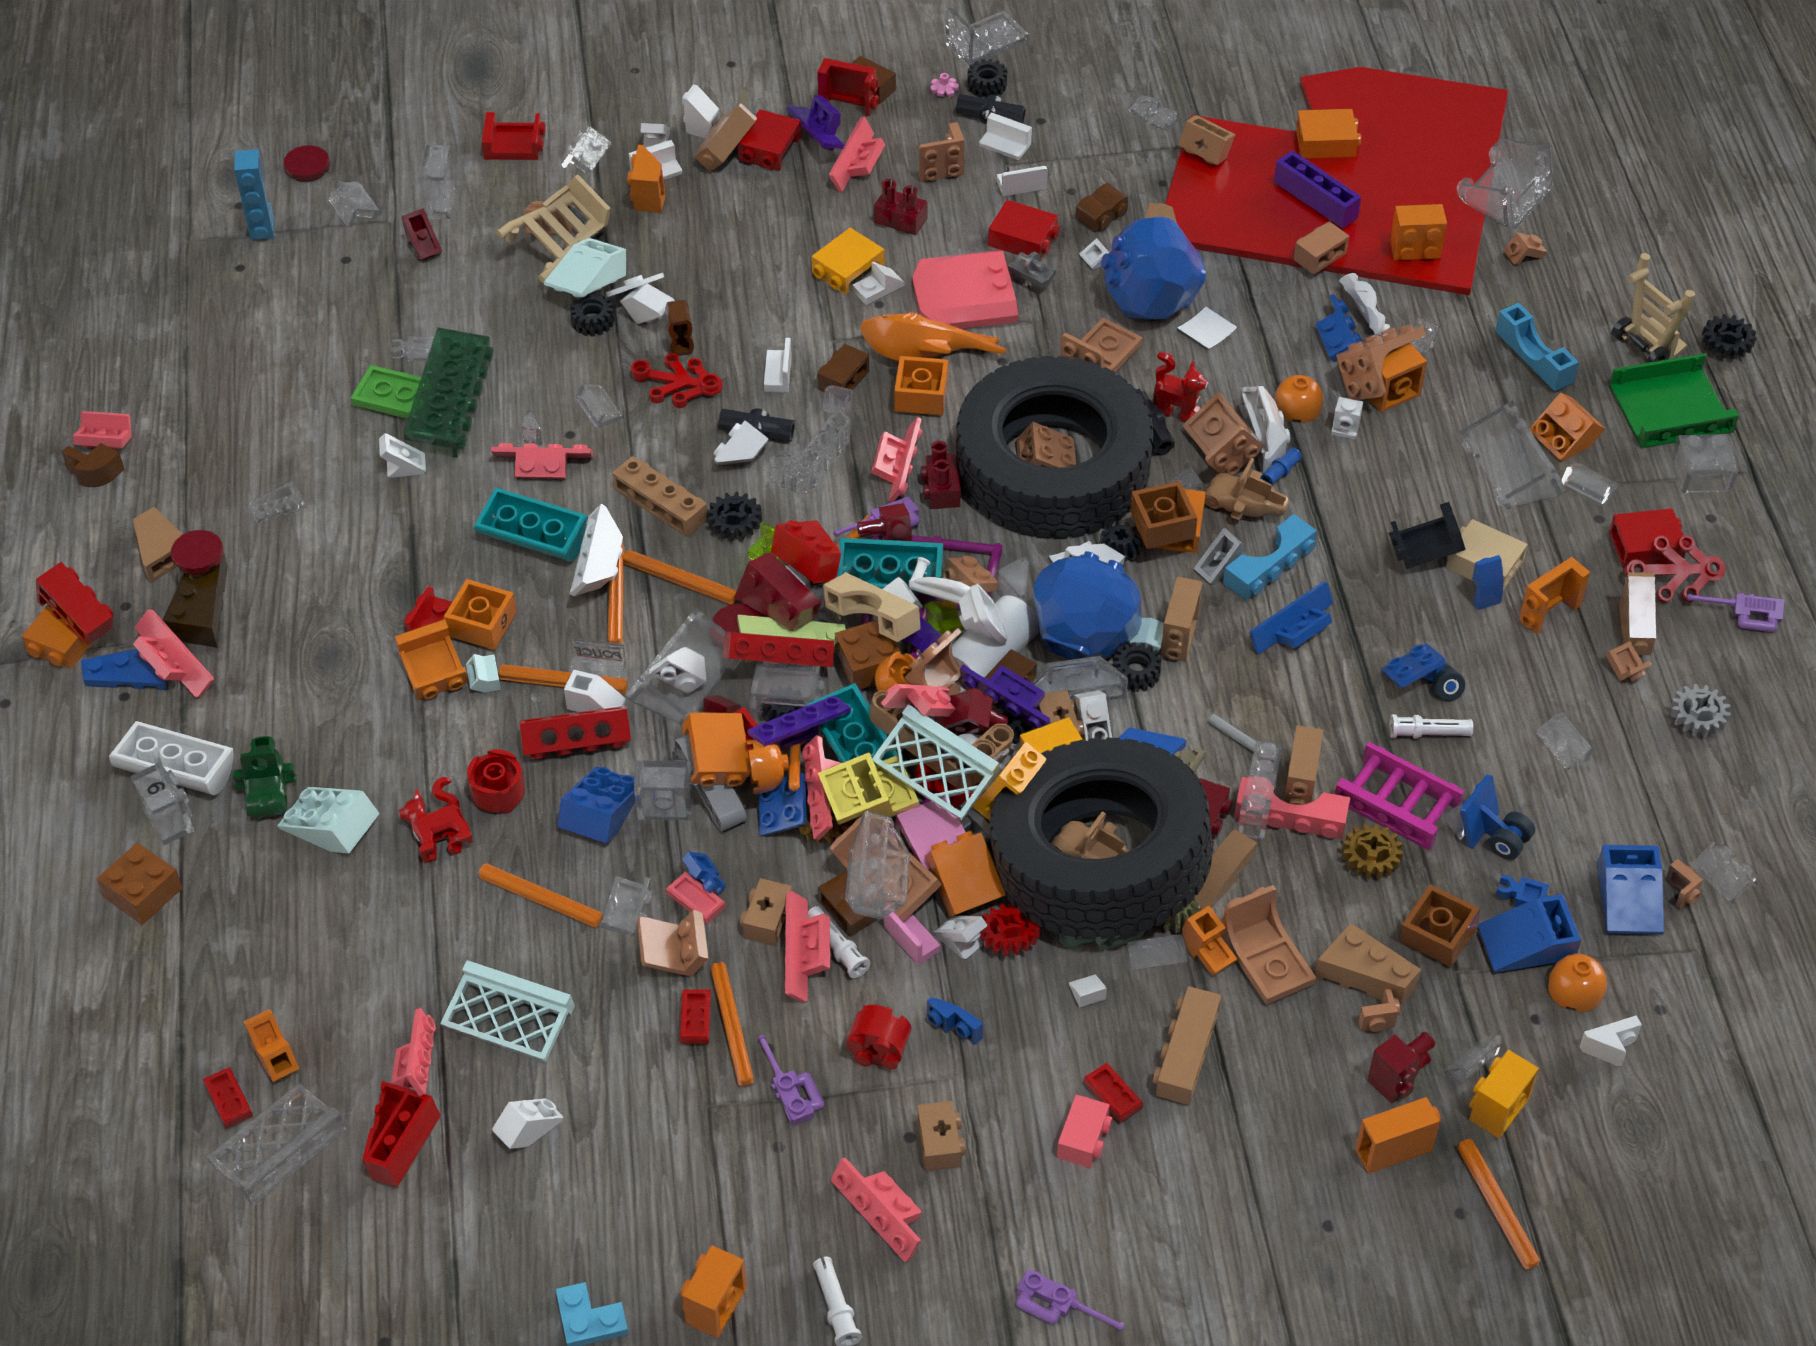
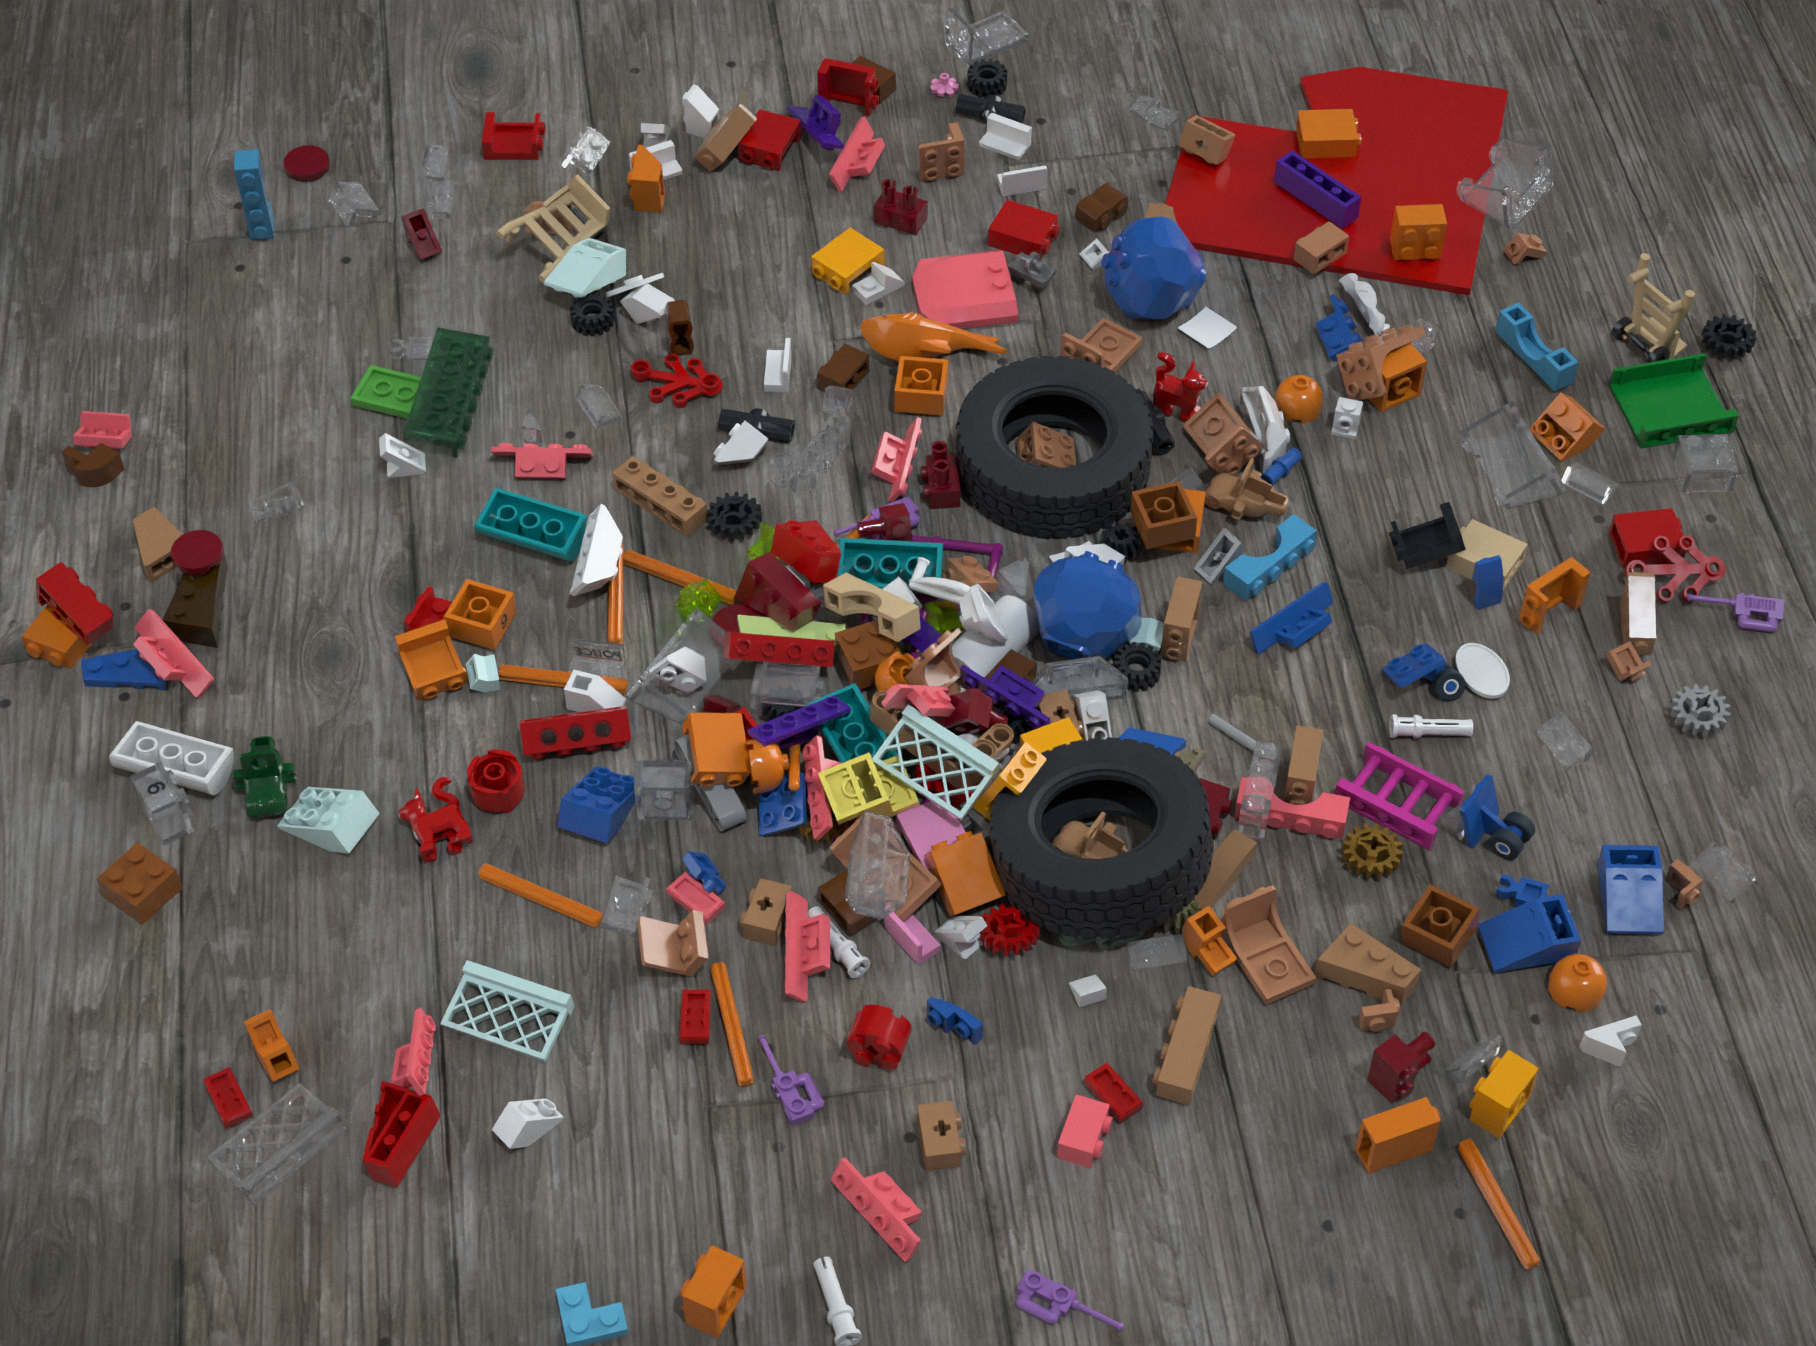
none -> clear neon green brick [674,579,722,622]
none -> white piece [1455,643,1510,699]

